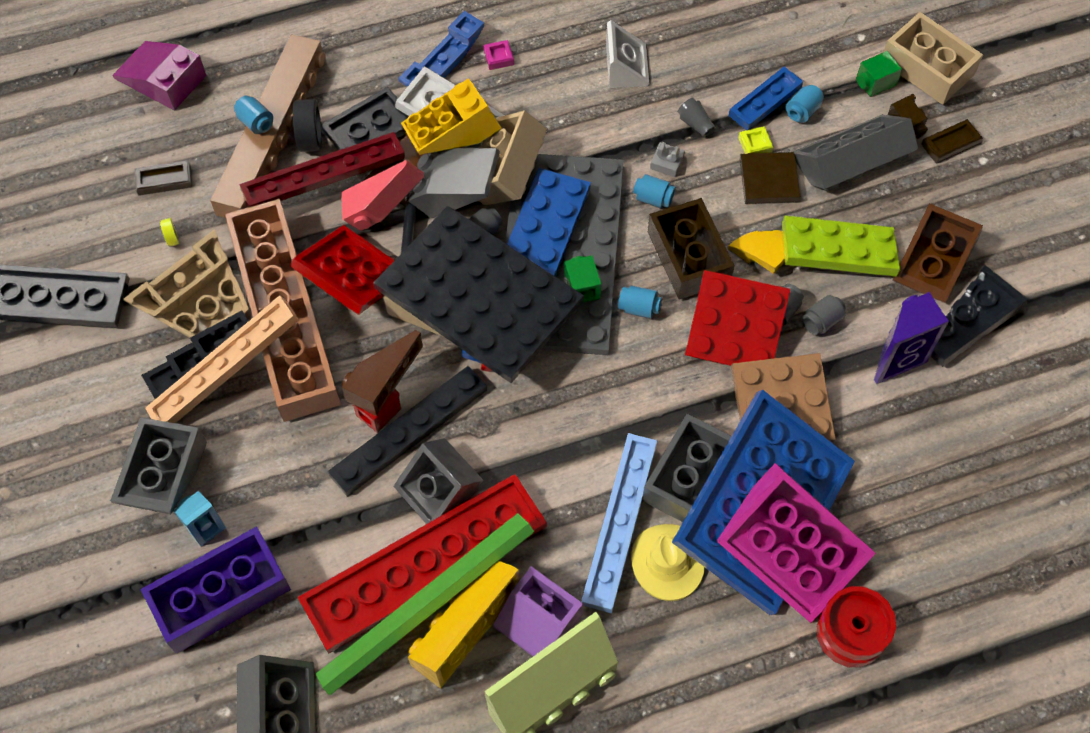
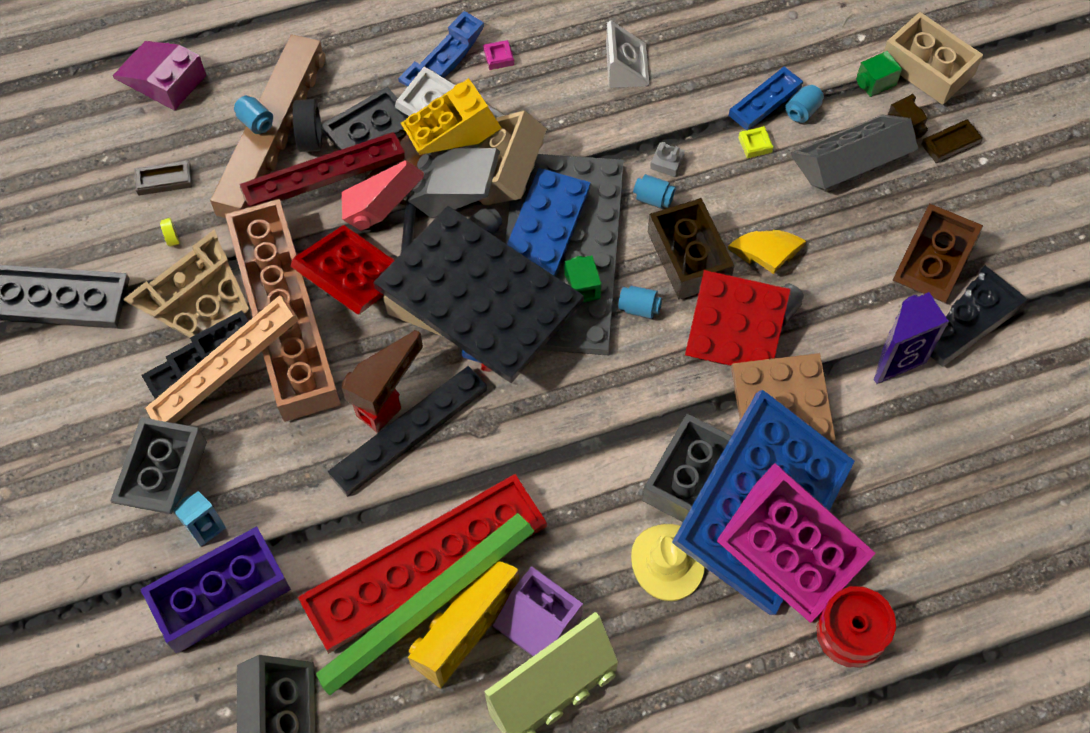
flat silver slope [393,438,483,524] -> none
light blue plate [581,433,657,613] -> none
dark grey cone [677,98,716,138] -> none
dark brown tile [739,152,801,204] -> none
lime plate [782,215,900,277] -> none
dark grey brick [802,295,846,335] -> none

